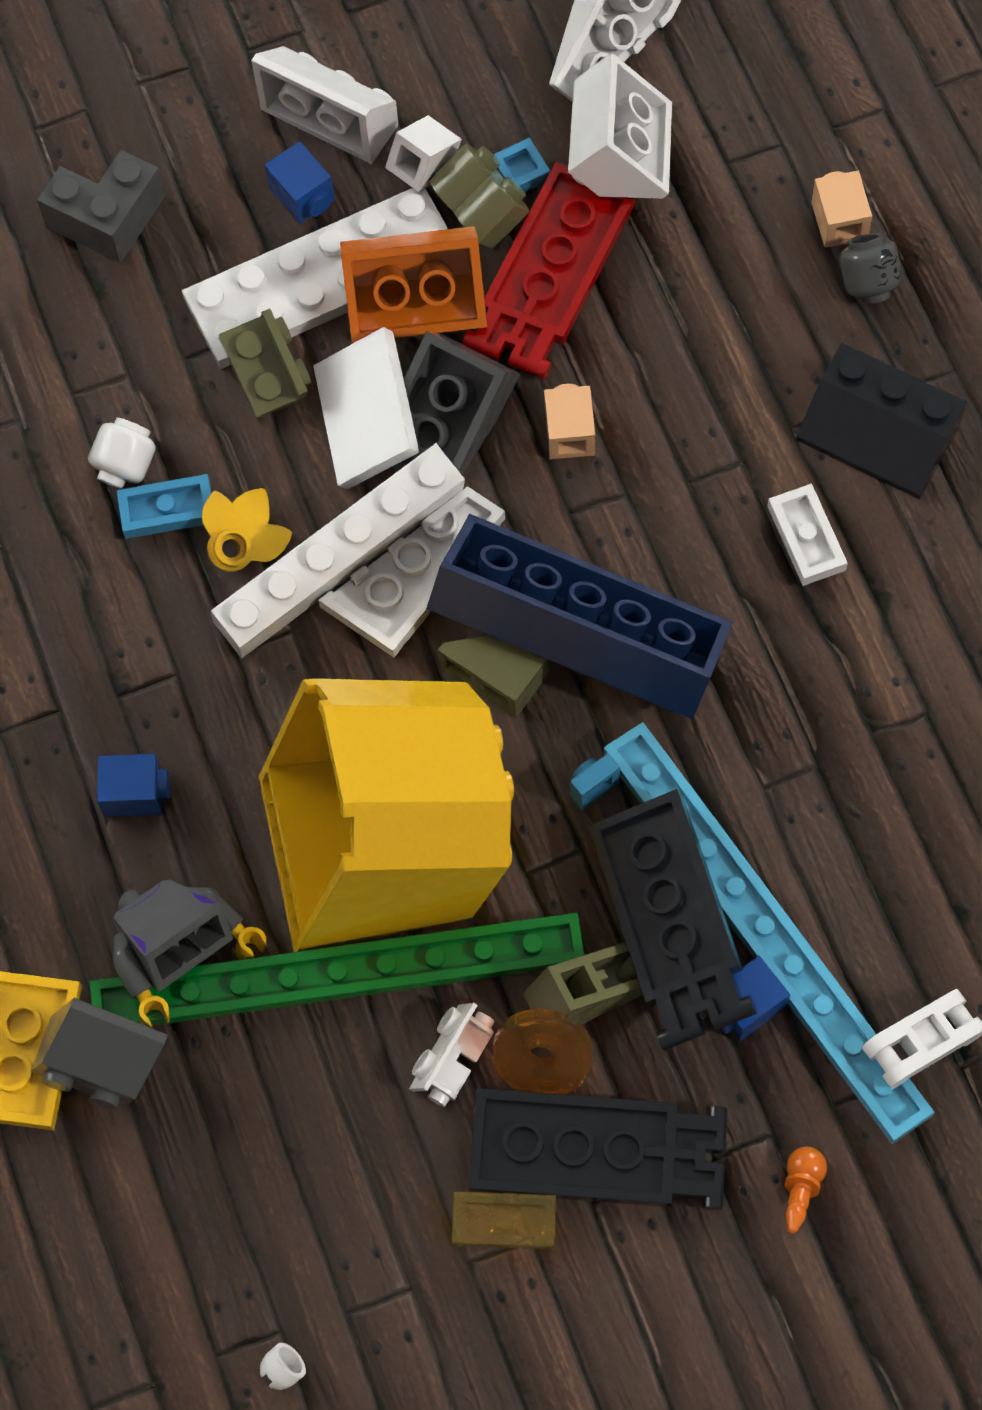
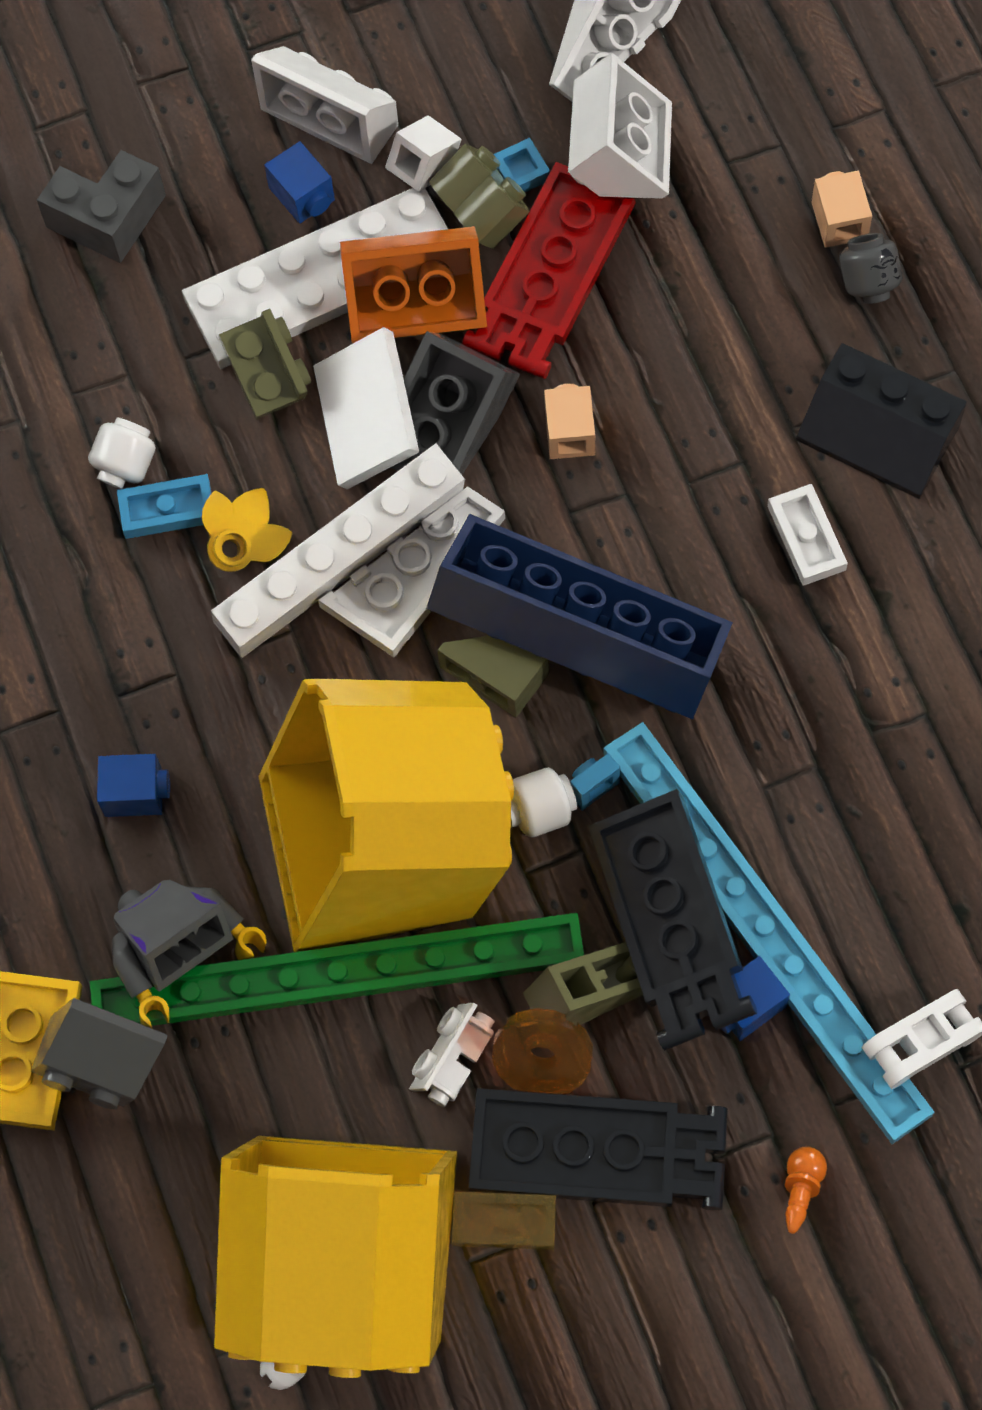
none -> yellow windscreen [214,1136,458,1378]
none -> white head [511,767,577,837]

